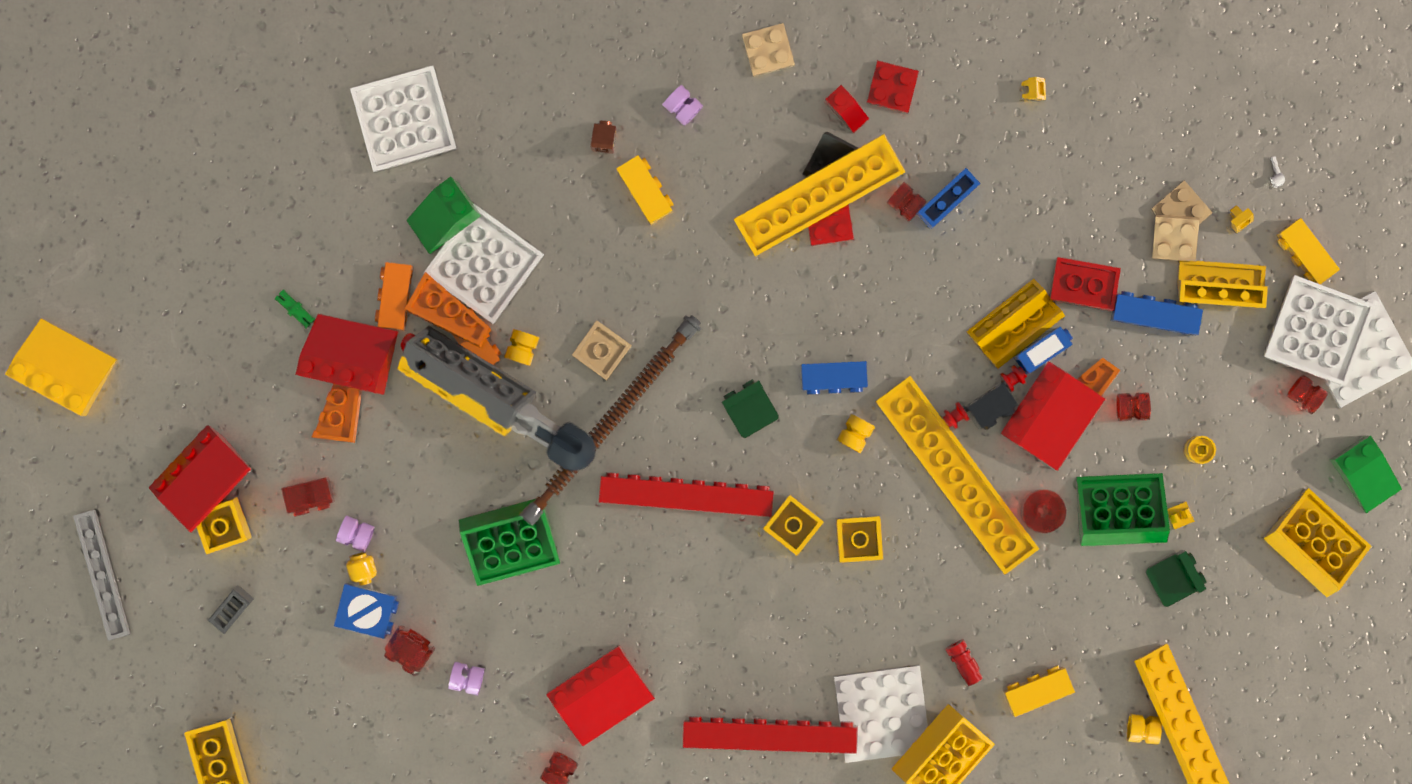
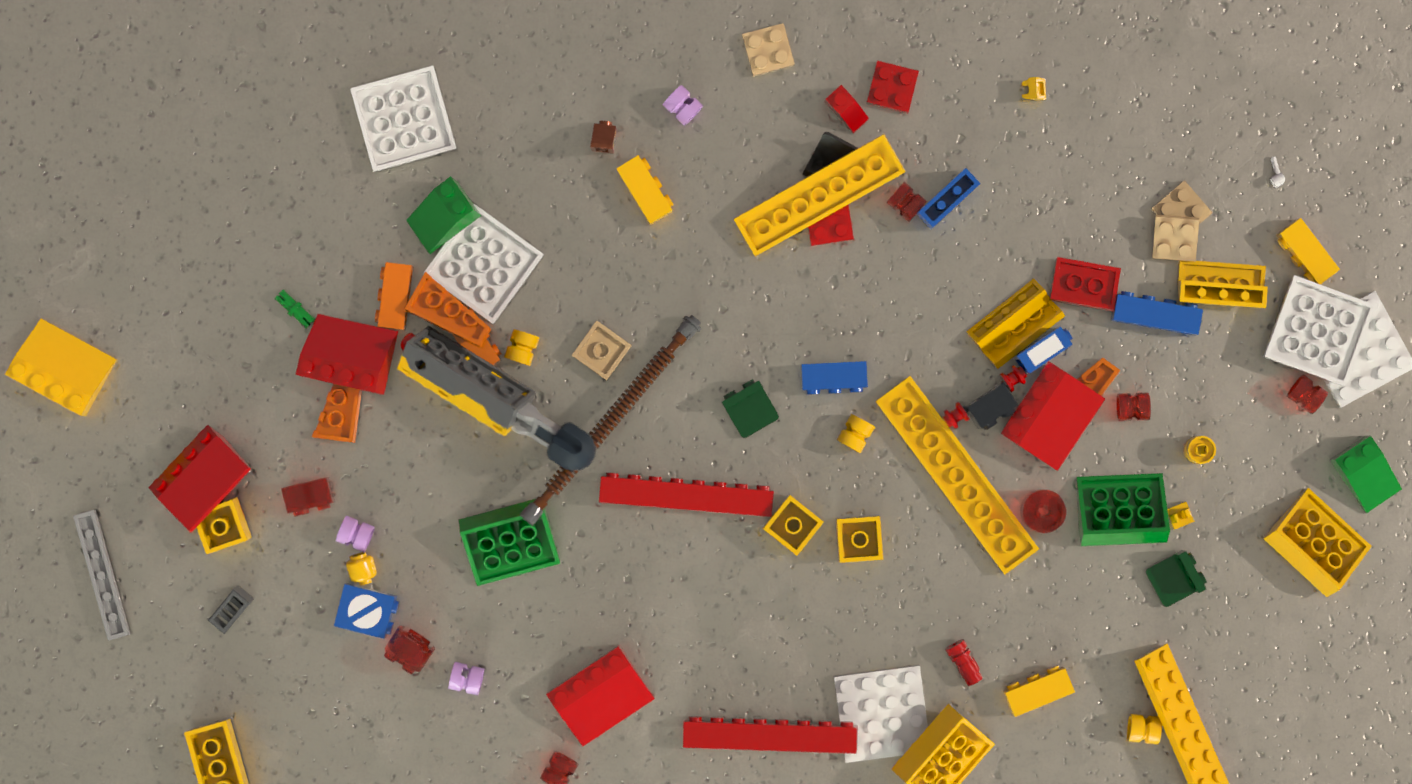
yellow tile [1229,205,1254,233] -> none

